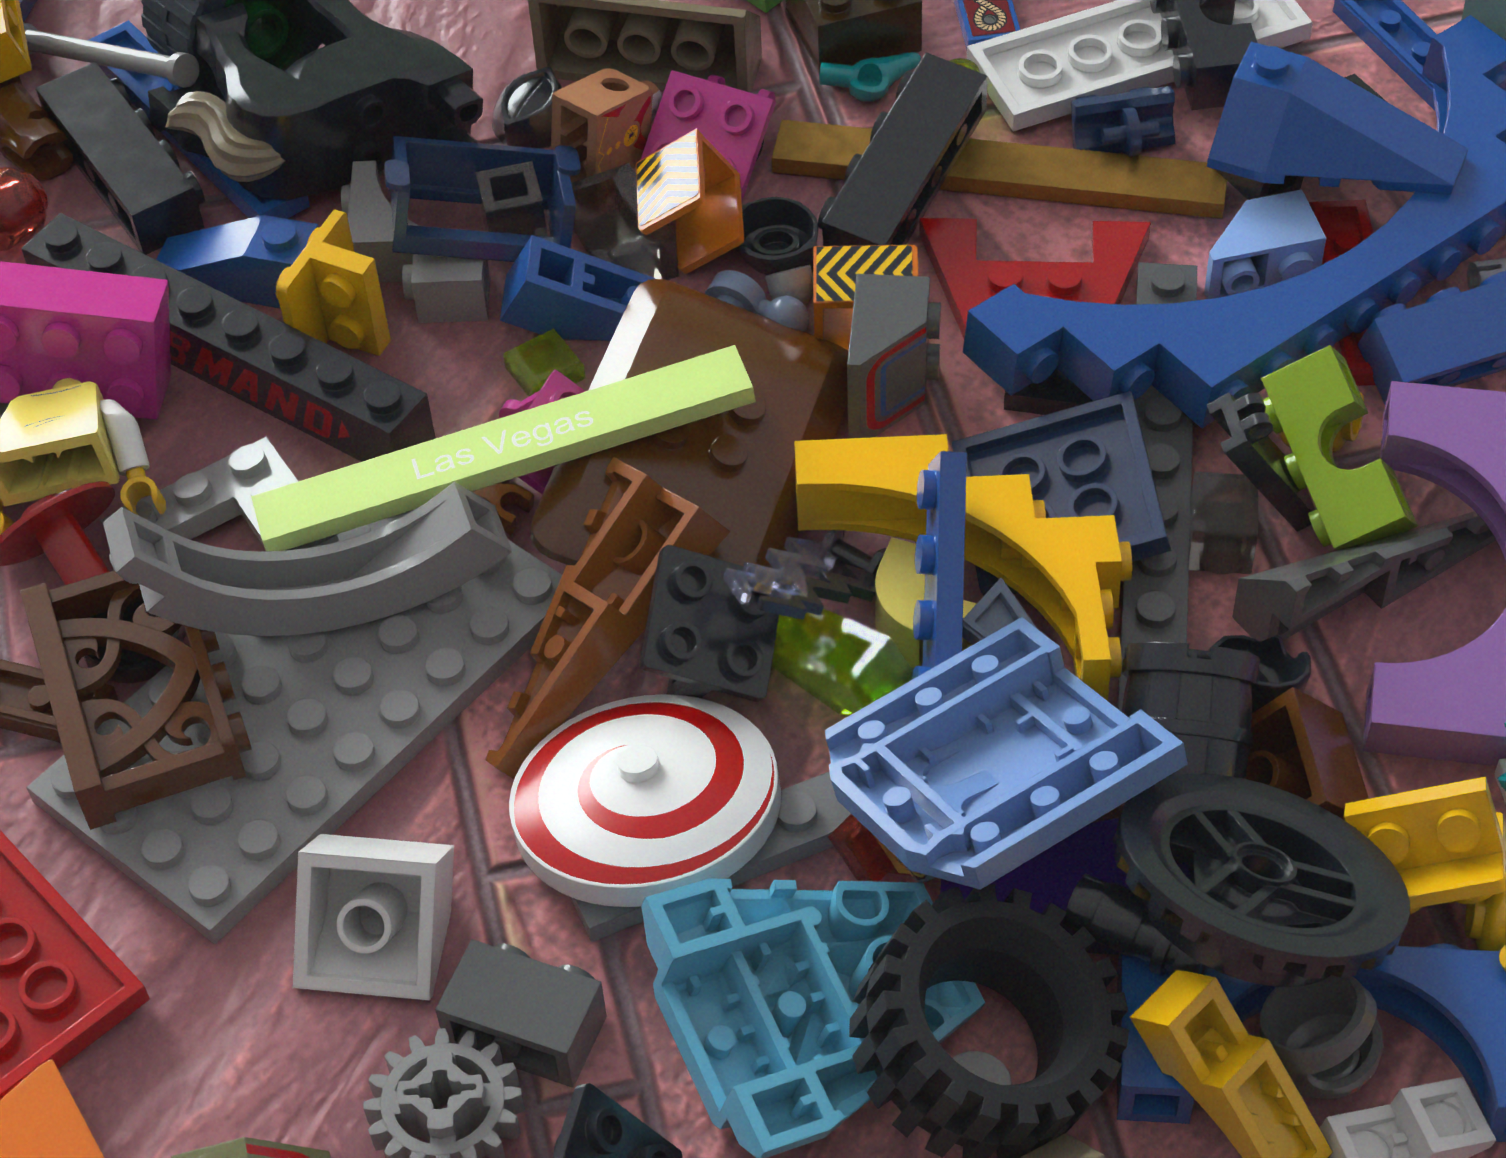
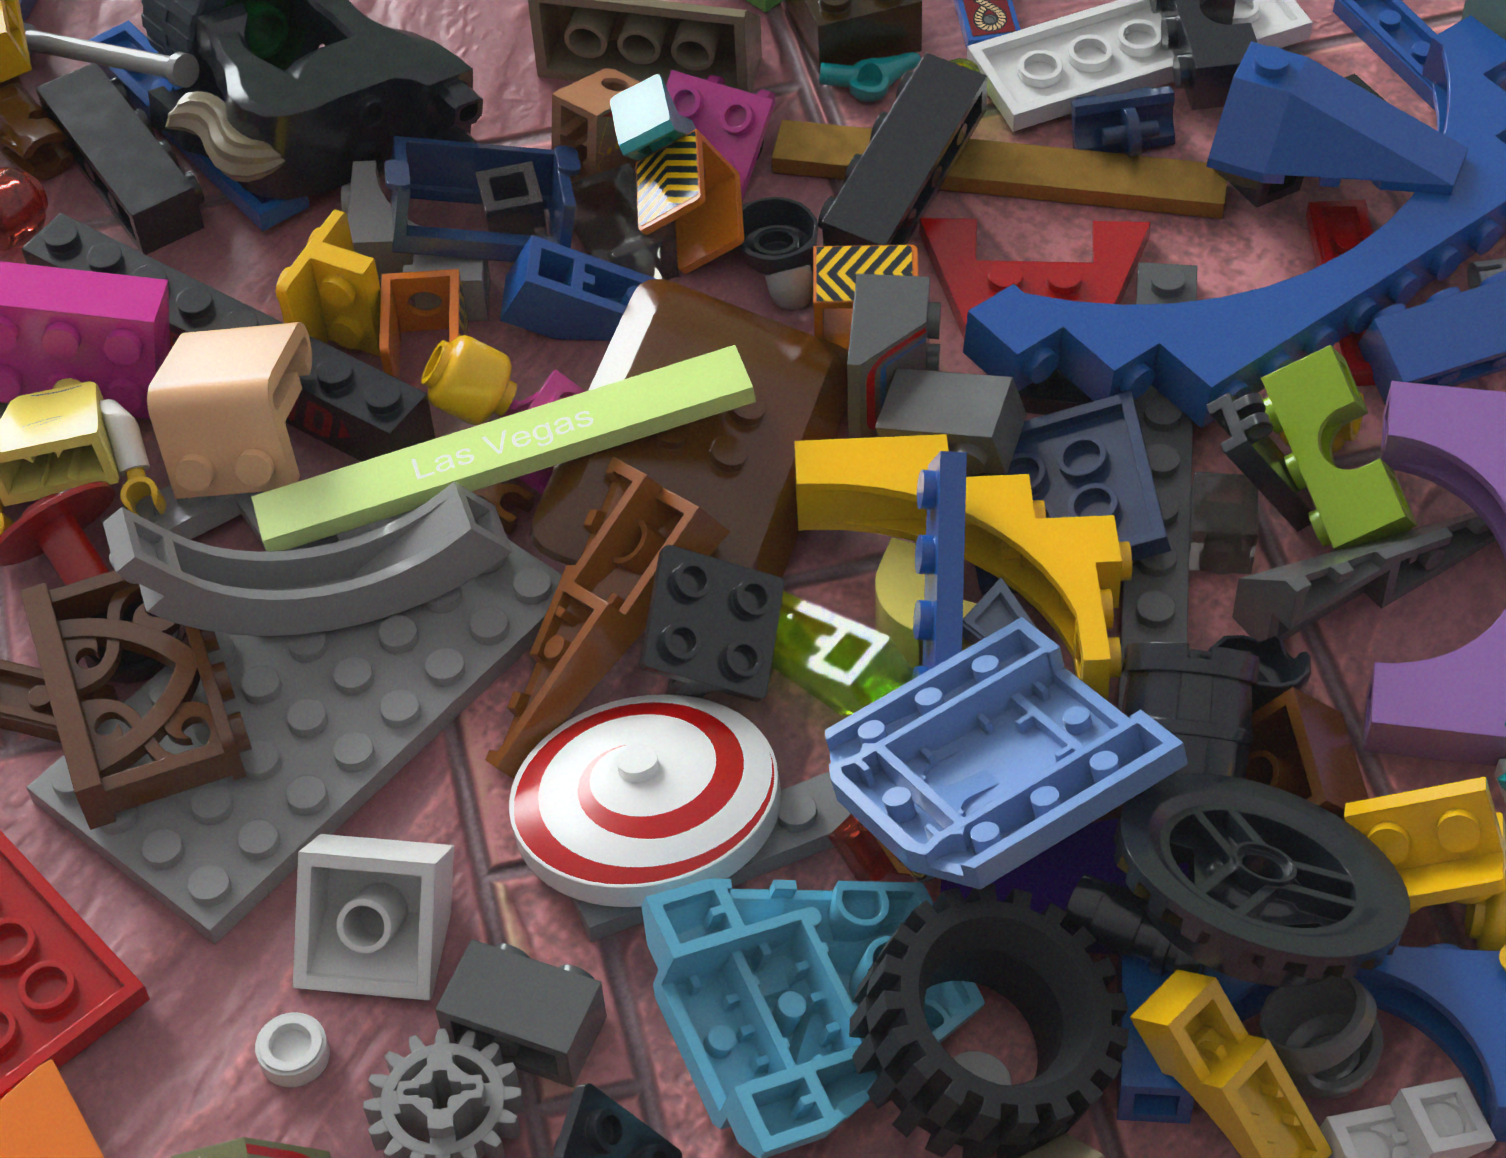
blue slope [156,215,319,309] -> none
black hat [492,67,562,149] -> none
clear neon green tile [503,329,586,397] -> none
sand blue plate [704,270,809,332] -> none
piece [723,530,887,620] -> none
light blue slope [1204,189,1326,299] -> none
none -> light nougat piece [147,322,312,499]
none -> white tile [255,1012,330,1087]
none -> orange piece [379,269,468,380]
none -> yellow head [421,335,517,425]
none -> slope [610,75,696,161]
none -> dark grey brick [875,368,1027,475]

